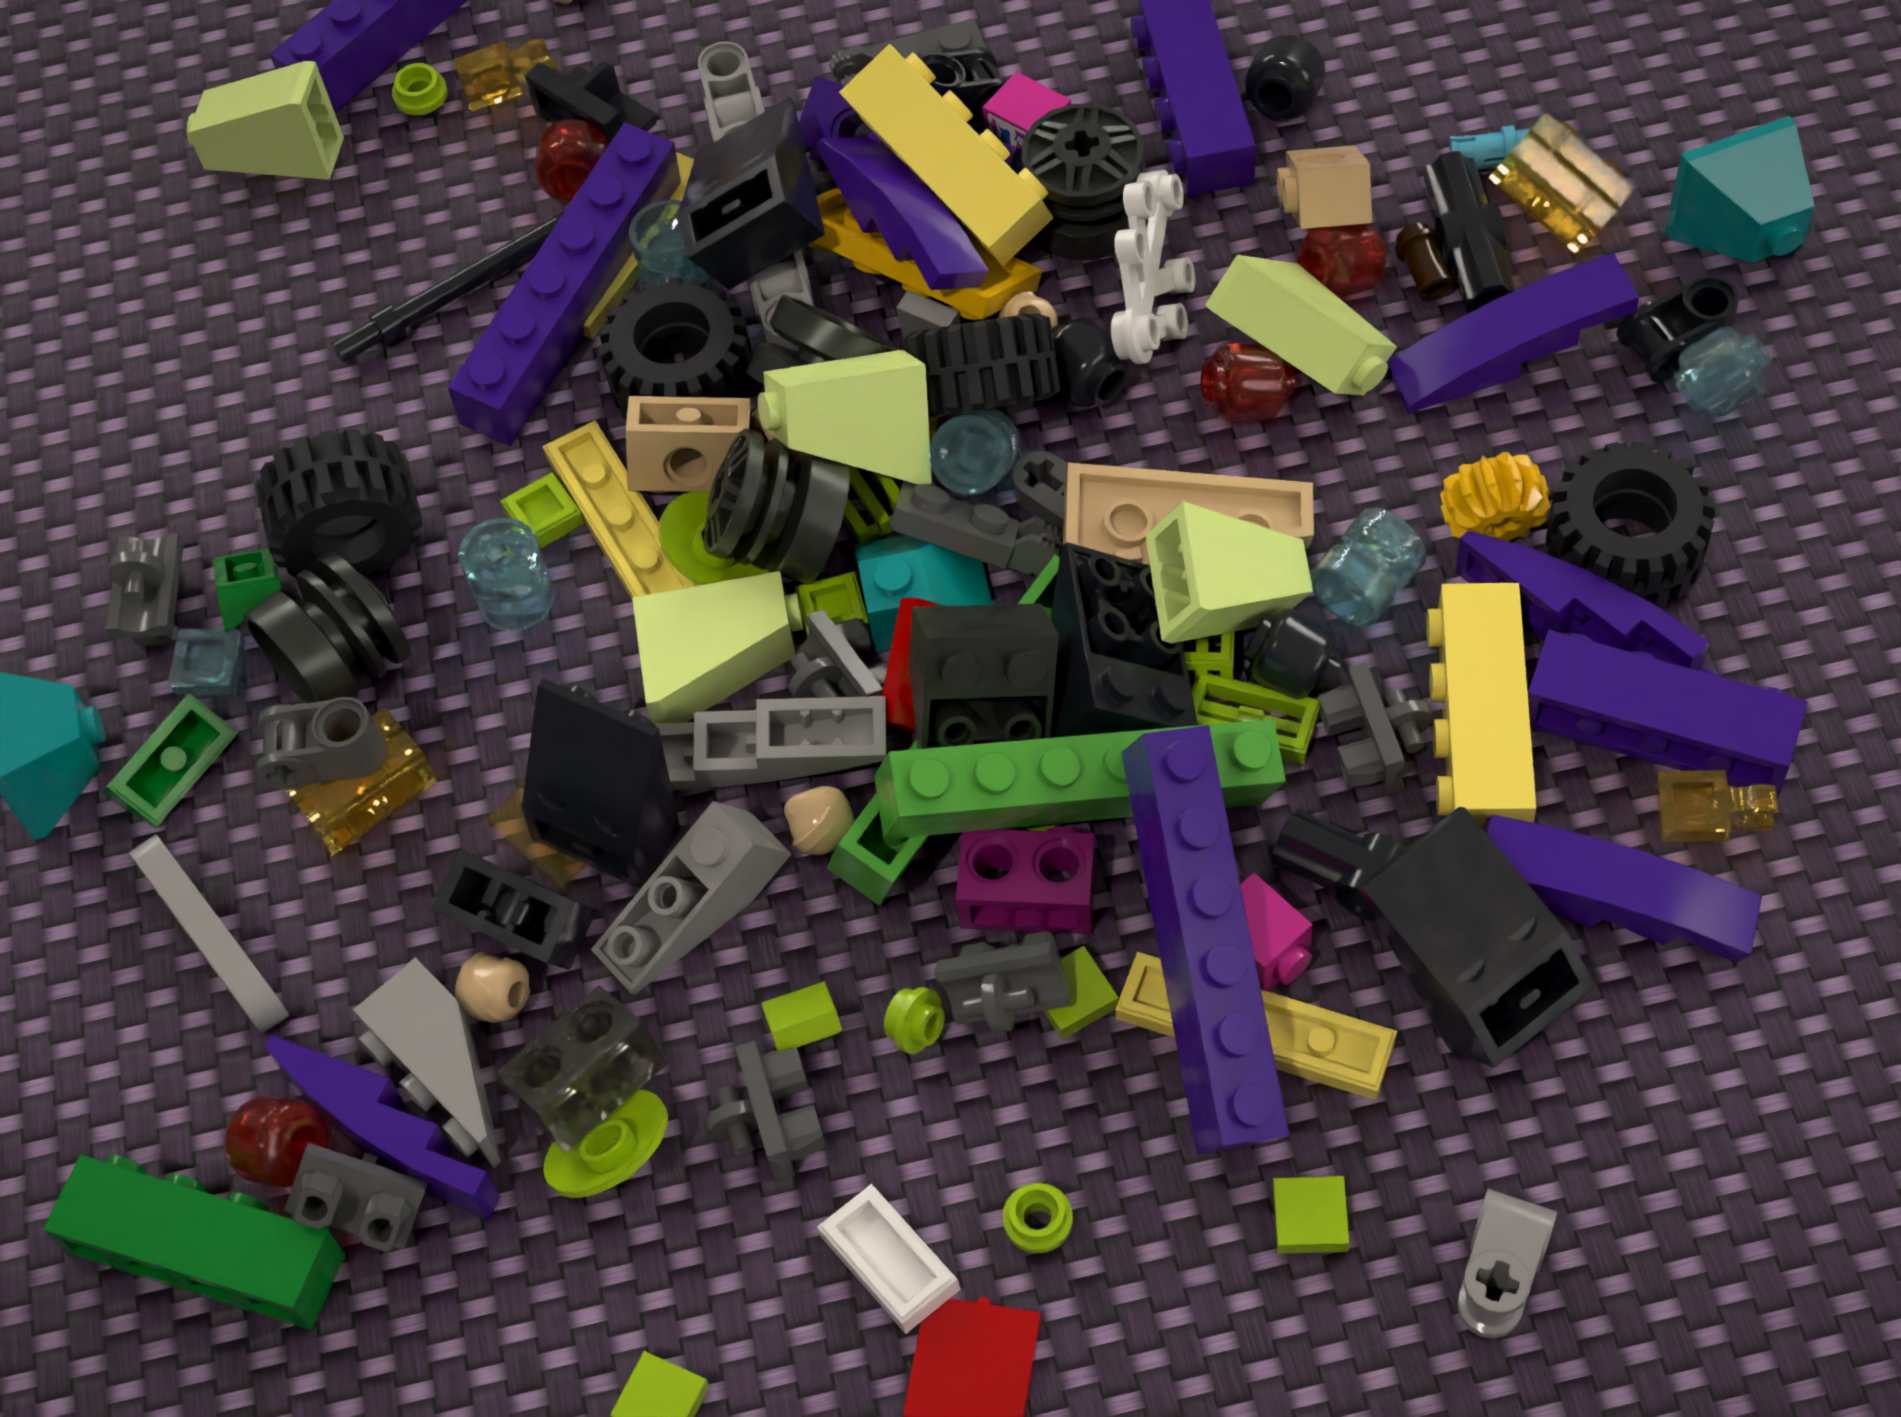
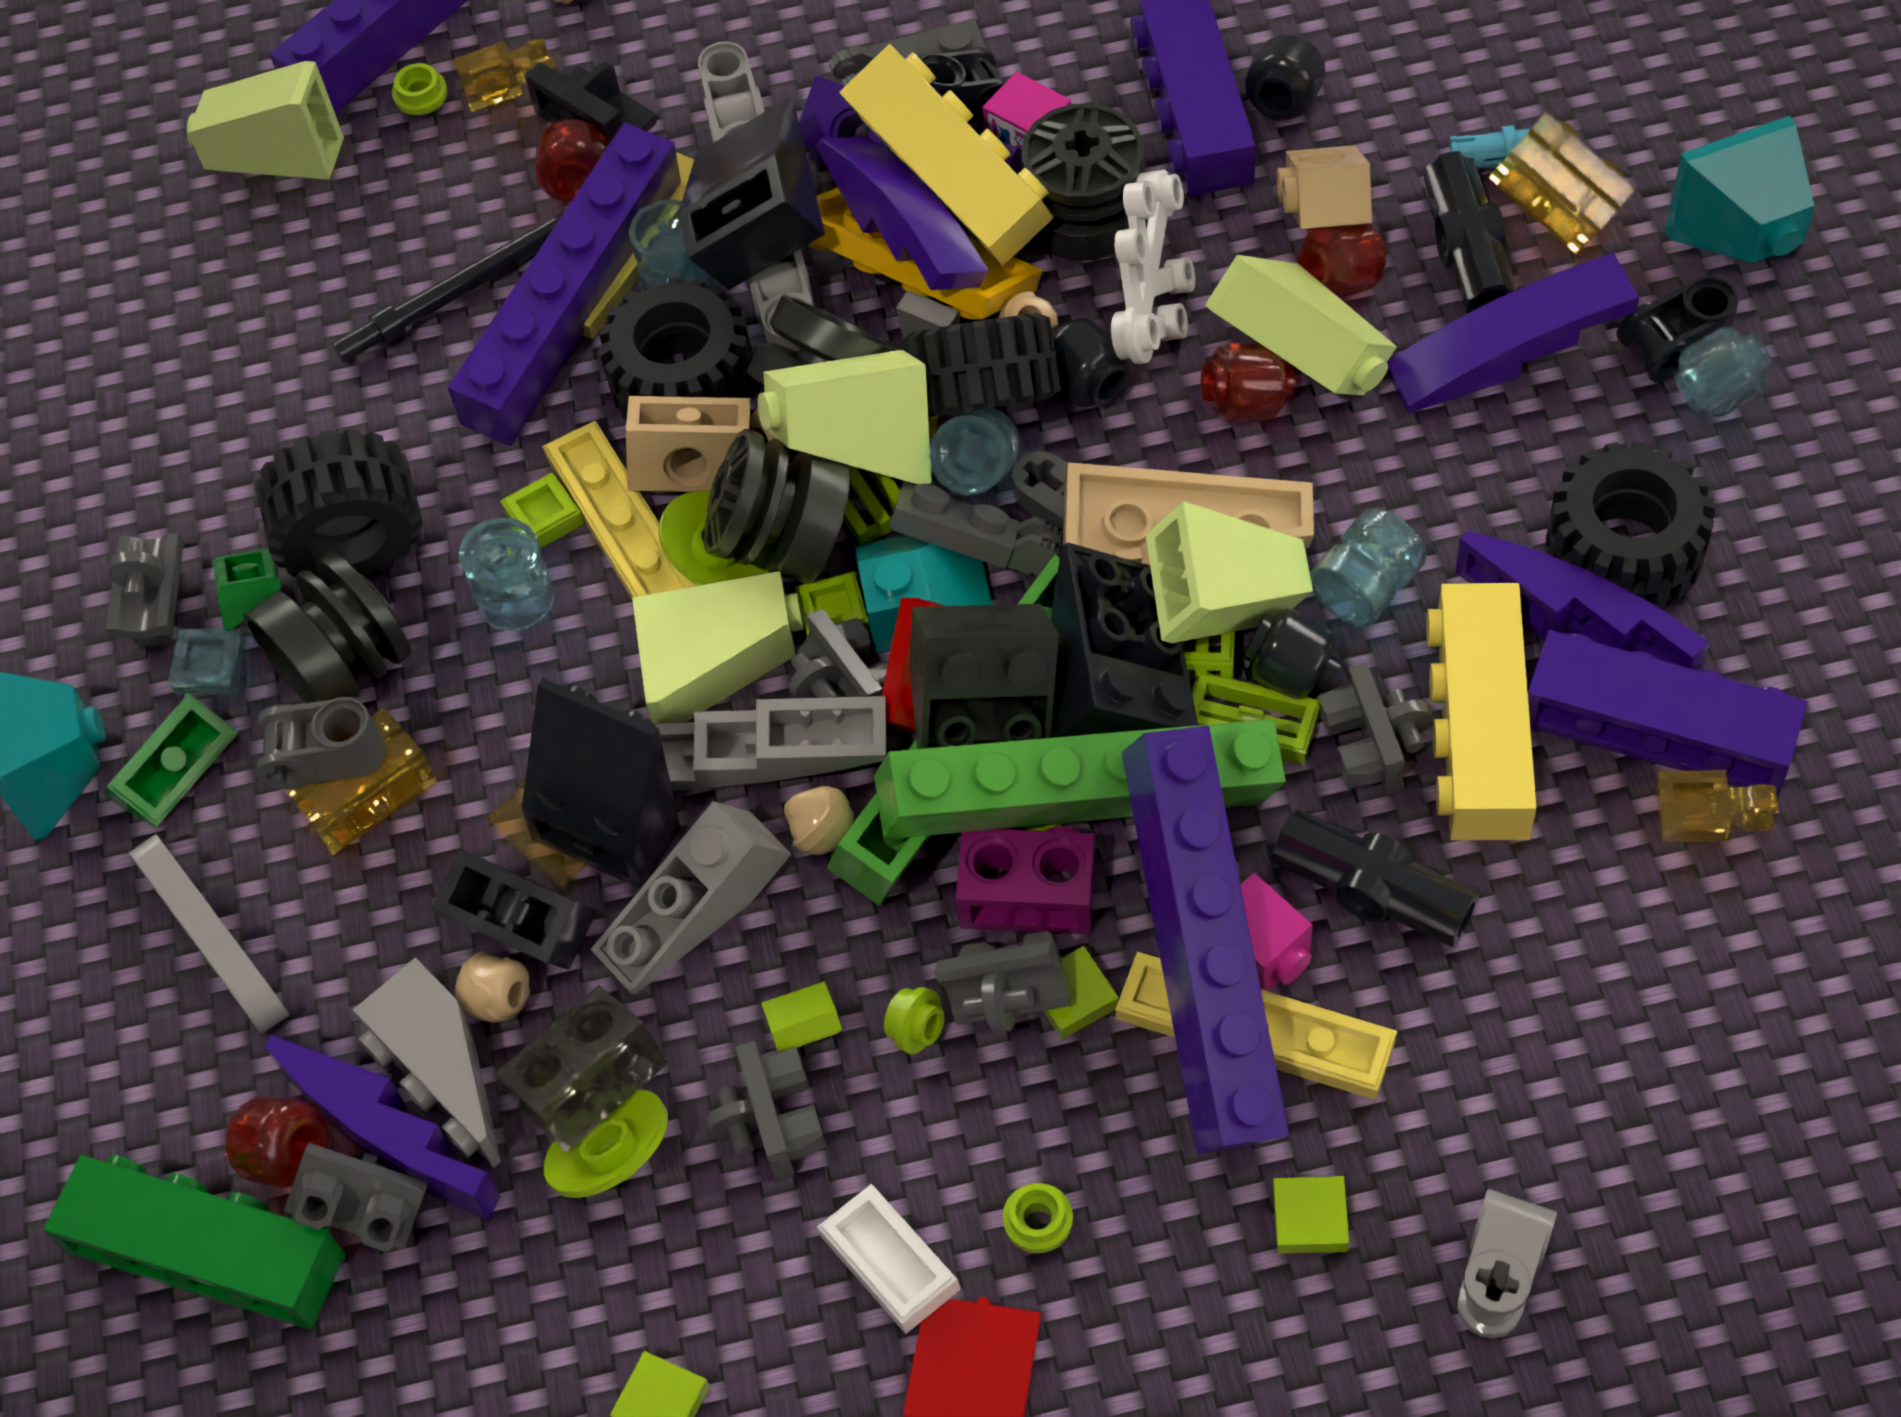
black slope [1357,806,1596,1068] -> none
dark brown pin [1395,223,1456,301] -> none
yellow gear [1440,452,1551,542] -> none
dark purple slope [1484,815,1762,963] -> none

